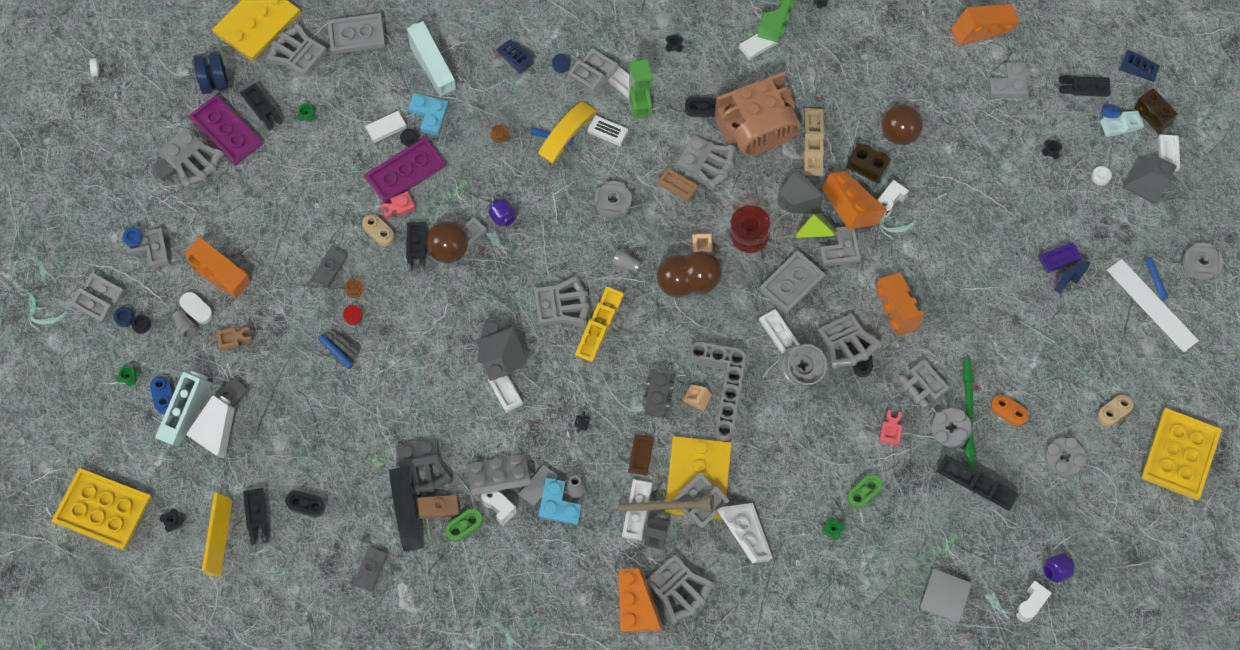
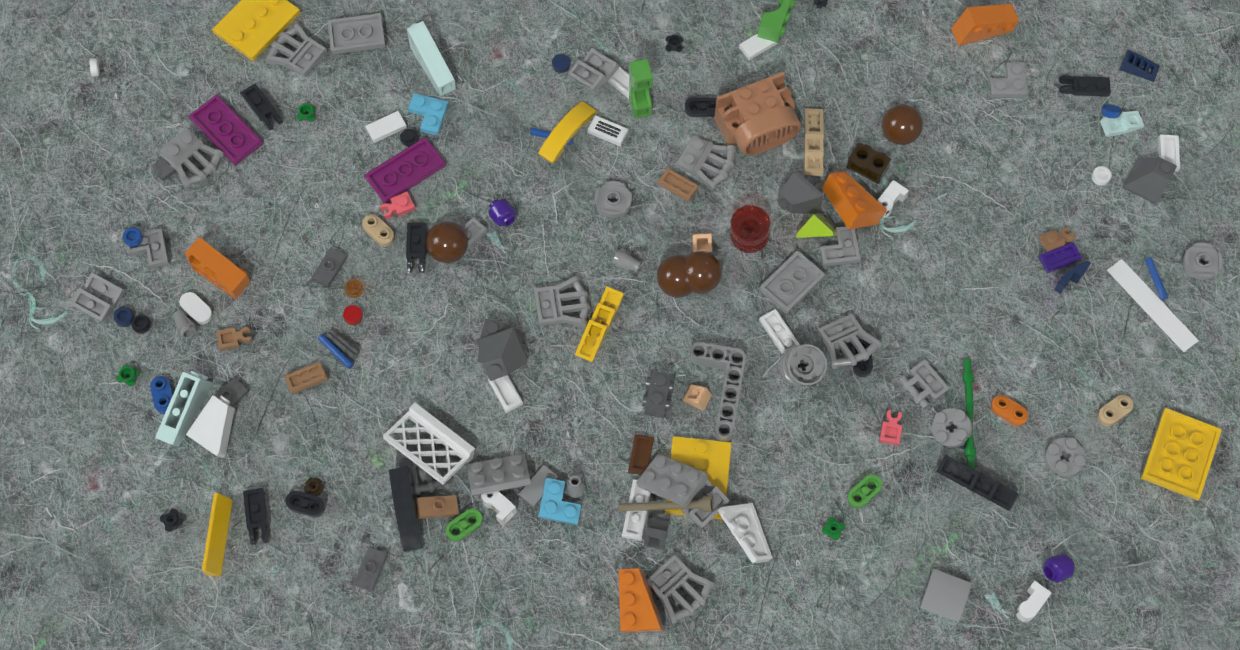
yellow plate [51,468,152,551] -> none
dark blue wheel [193,50,229,95] -> none
clear orange plate [490,125,508,143] -> none
dark blue slope [496,39,534,74] -> none
black plate [574,411,590,433] -> none
orange wedge [875,272,924,336] -> none
black plate [1042,140,1062,159] -> none
dark brown brick [1134,88,1178,134] -> none
none -> medium nougat plate [284,362,328,395]
none -> dark brown plate [304,478,324,496]
none -> white fence [383,403,475,485]
none -> light grey plate [636,454,708,507]
none -> medium nougat plate [1039,227,1075,252]

